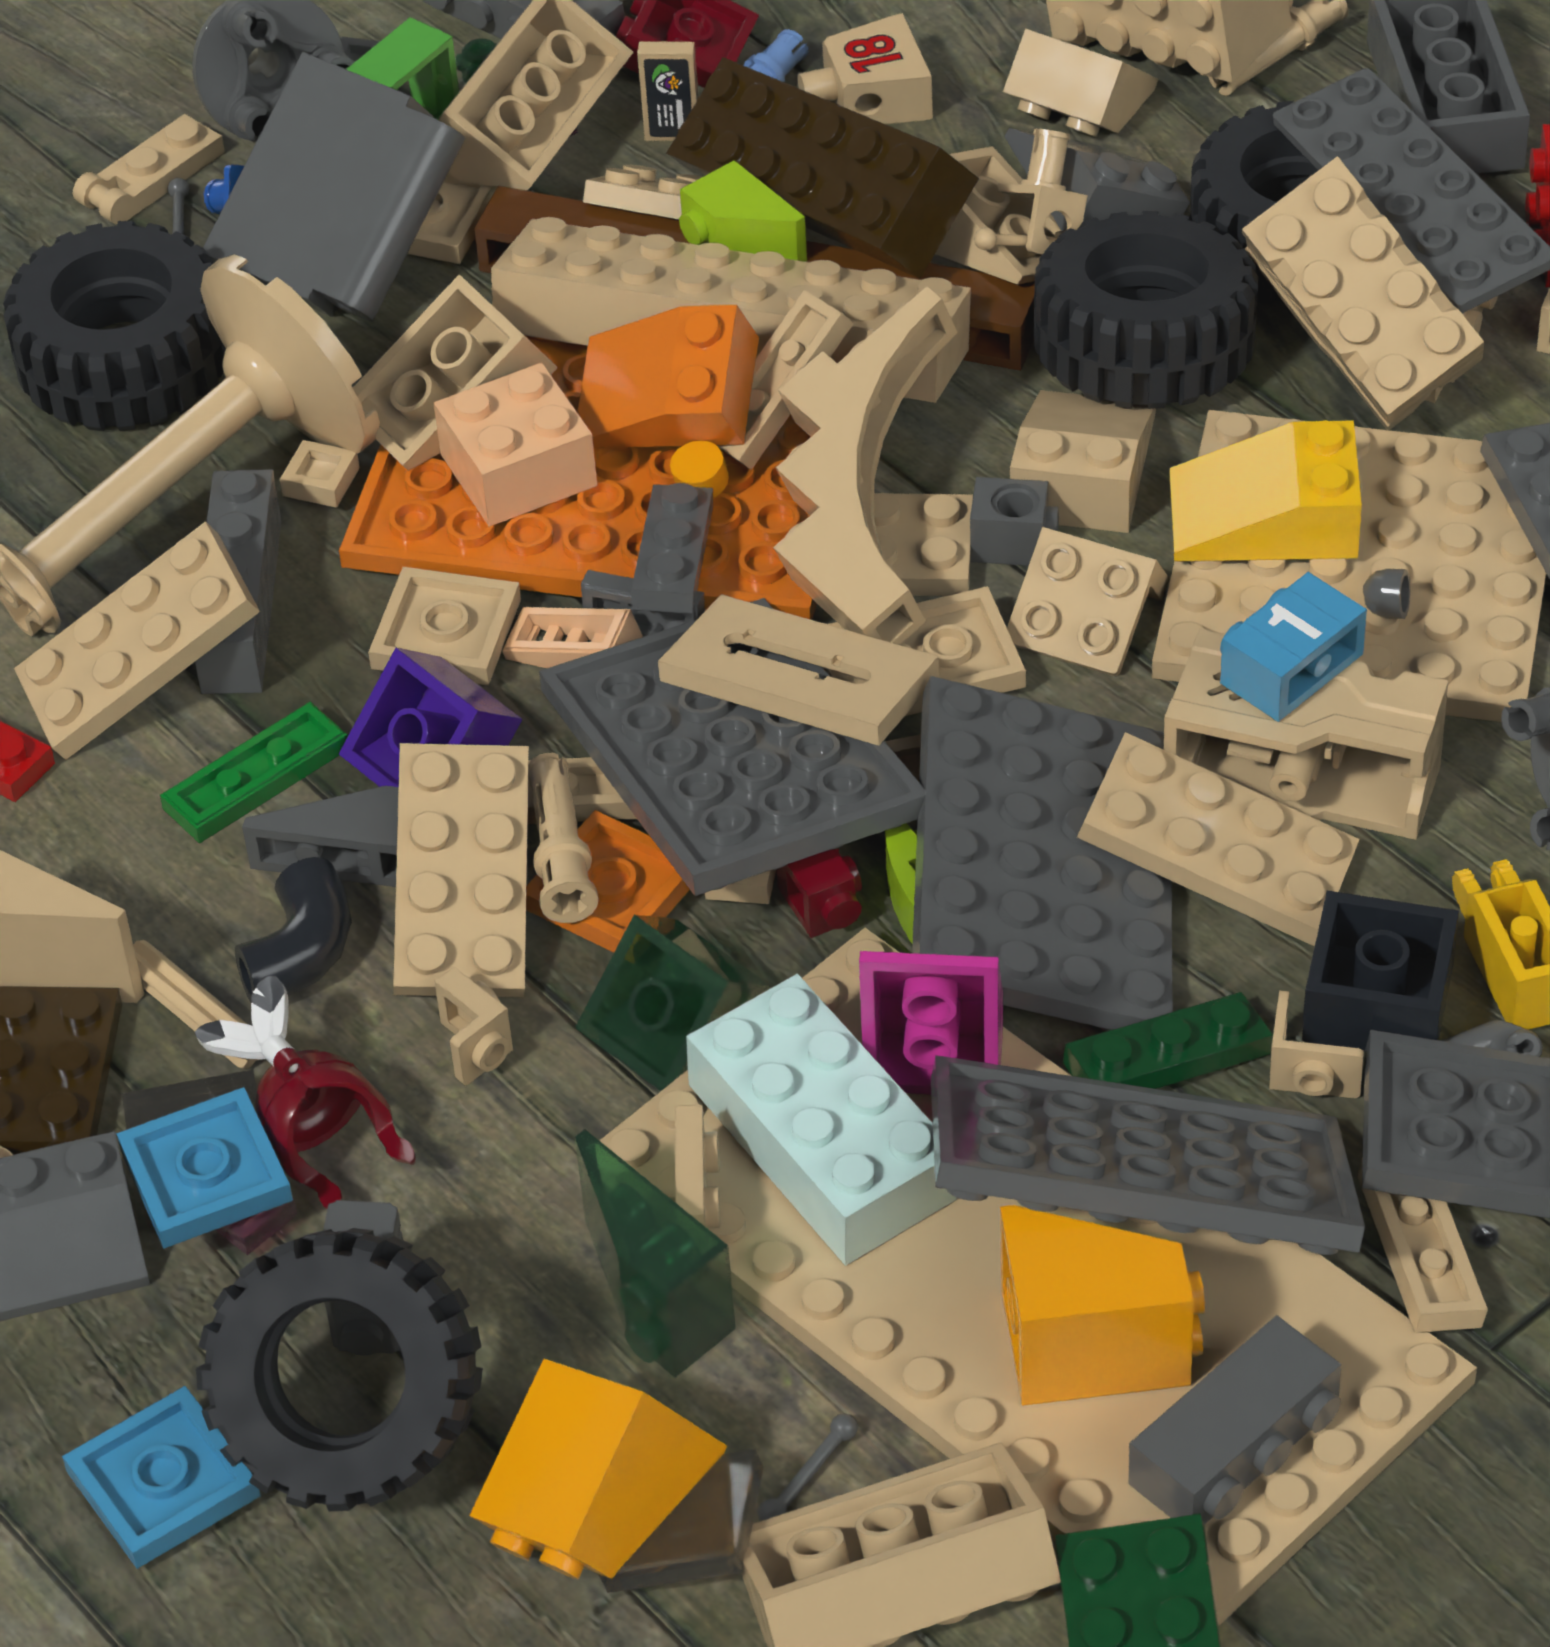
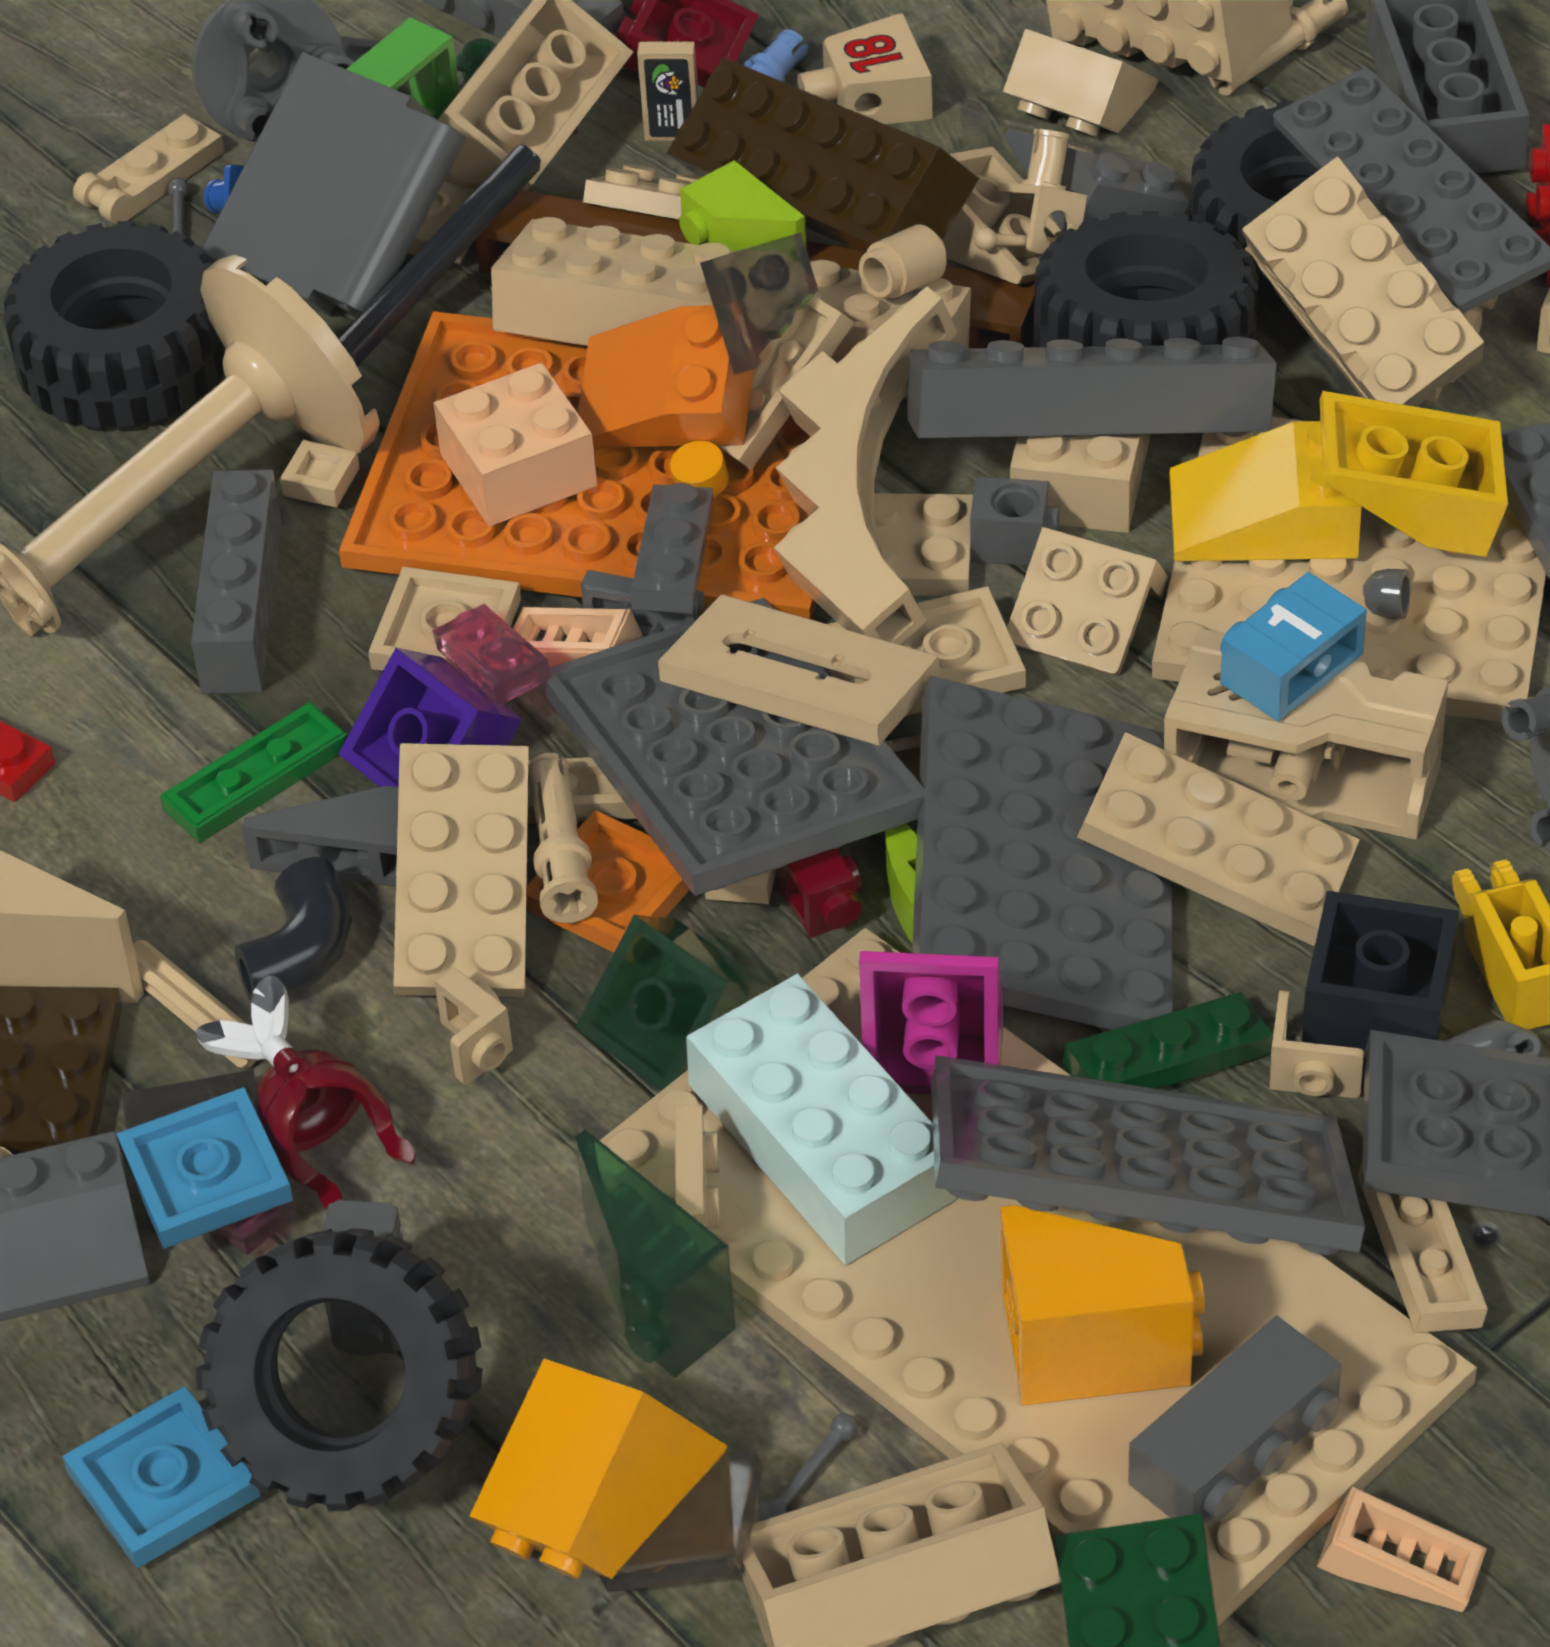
tan plate [14,521,260,760] -> none
tan slope [353,274,558,471] -> none
none -> black axle [338,144,541,367]
none -> clear pink plate [432,604,552,706]
none -> clear smoke wing [700,232,818,375]
none -> tan brick [859,224,946,298]
none -> dark grey brick [907,337,1276,438]
none -> light nougat slope [1317,1486,1487,1612]
none -> yellow slope [1319,391,1508,557]

